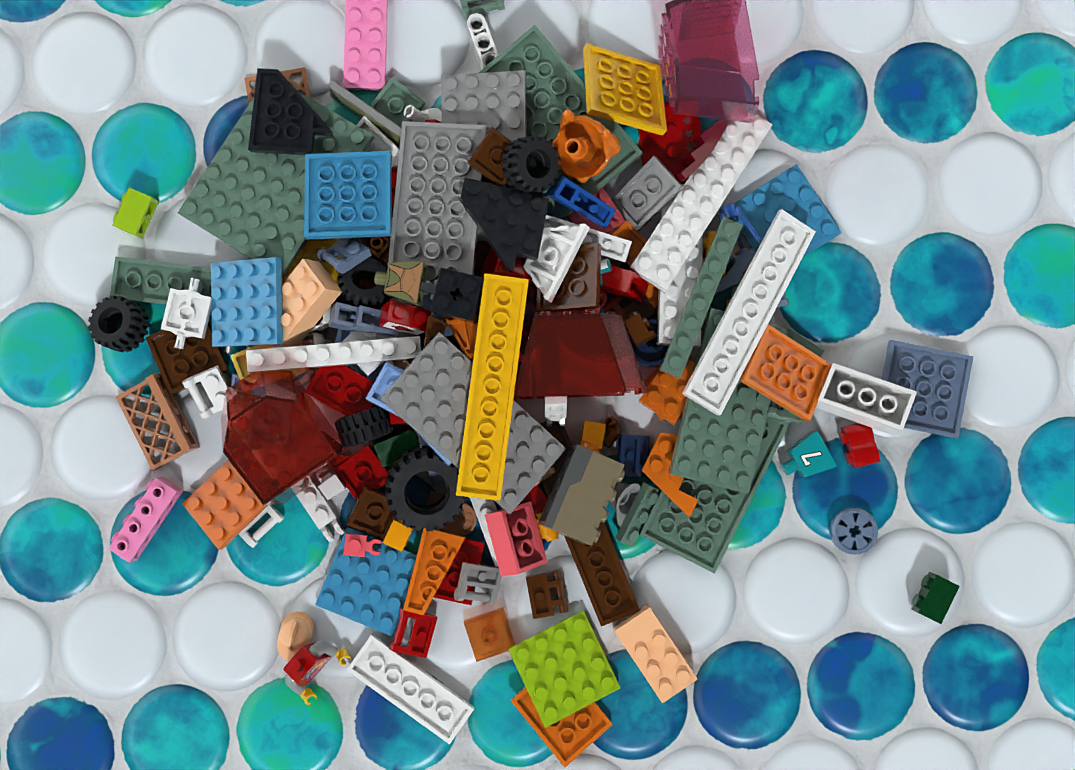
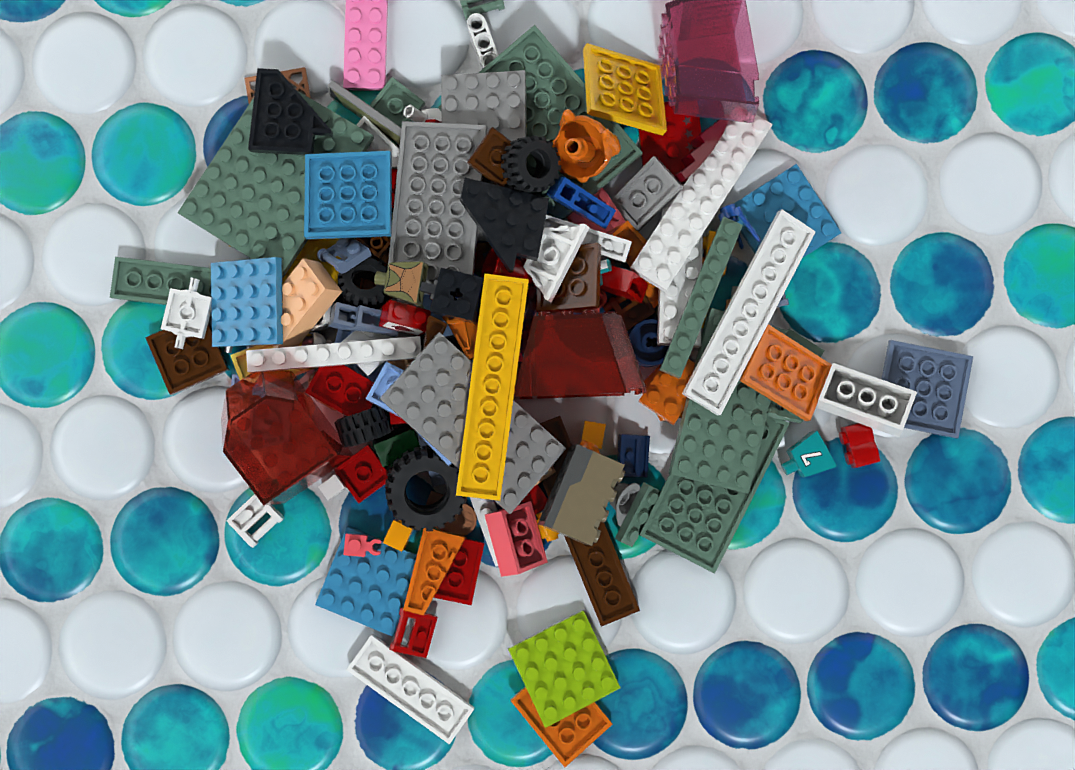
black tyre [88,295,150,353] -> none
bright pink brick [108,477,184,563] -> none
lime brick [112,188,159,239] -> none
nougat fence [116,374,200,471] -> none
white plate [182,365,237,419] -> none
orange plate [182,460,268,550] -> none
light nougat piece [277,611,314,661] -> none
torso [283,641,351,705] -> none
white hinge [296,483,345,542] -> none
reddish brown plate [346,485,395,539] -> none
light grey plate [454,562,501,605] -> none
clear orange tile [463,607,515,662] -> none
reddish brown plate [526,570,569,619] -> none
white hinge [545,396,567,427] -> none
reddish brown arm [603,416,621,448] -> none
light nougat brick [613,604,698,703] -> none
reddish brown brick [624,311,655,347] -> none
orange wing [641,433,698,517] -> none
sand blue slope [715,248,756,295] -> none
sand blue wheel [830,508,878,555] -> none
dark green brick [911,572,960,624] -> none

